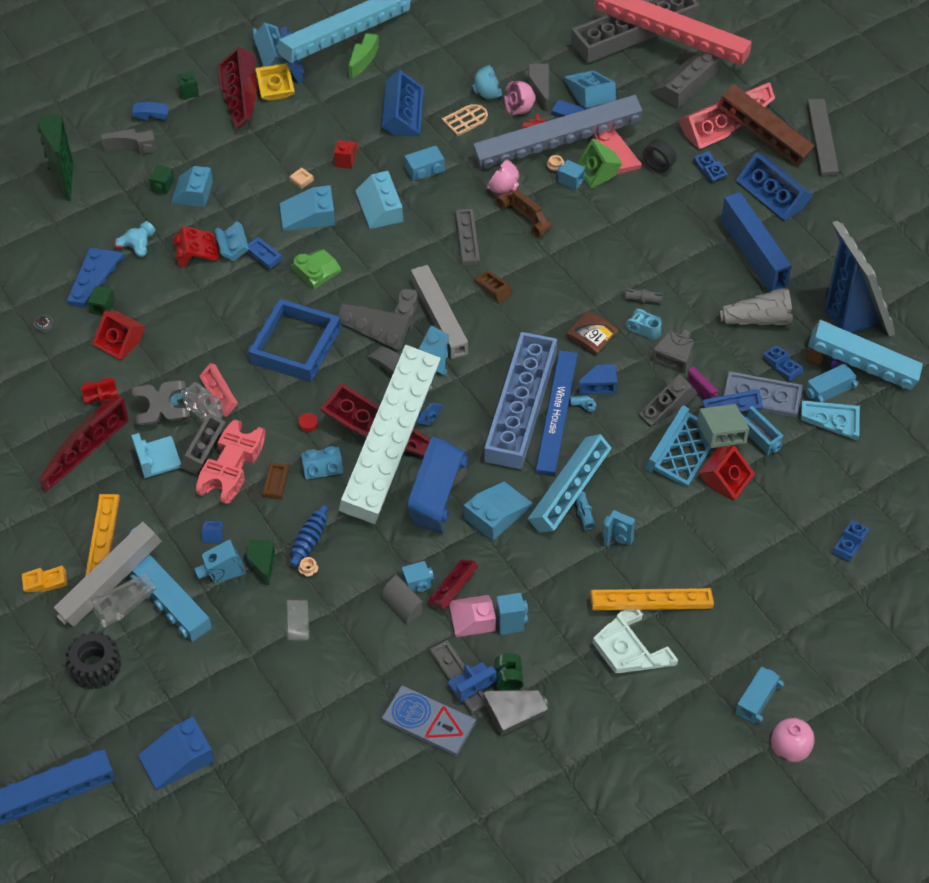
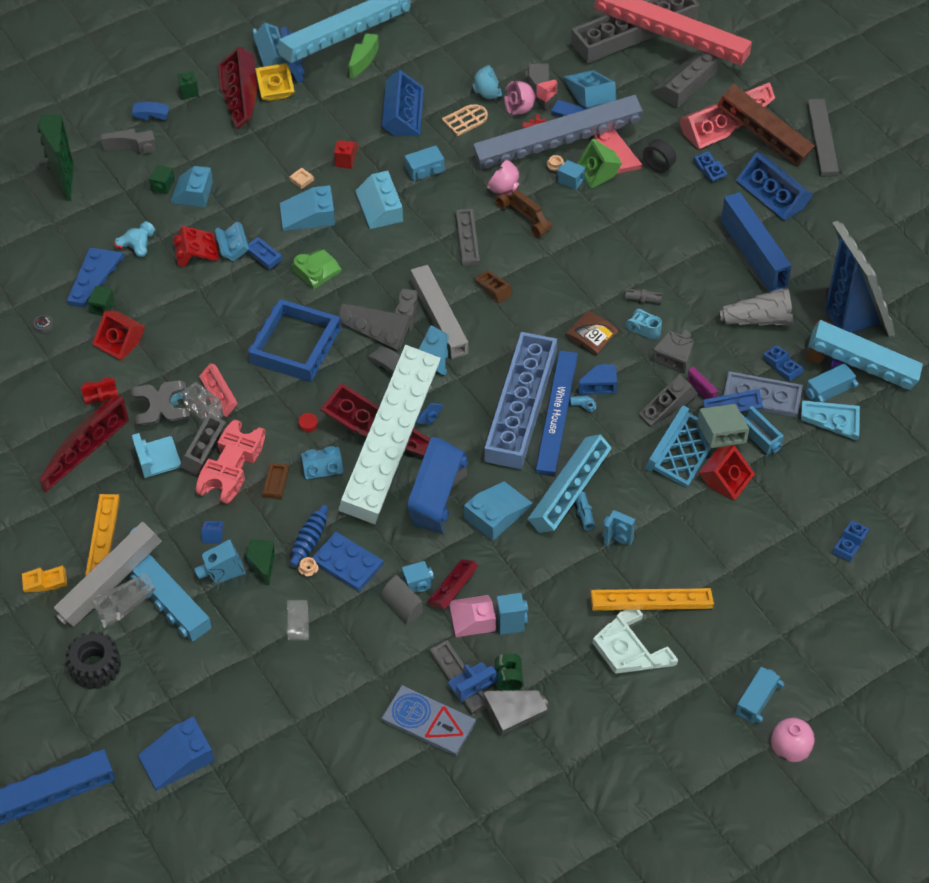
none -> blue plate [312,532,383,592]
none -> coral slope [537,80,557,102]

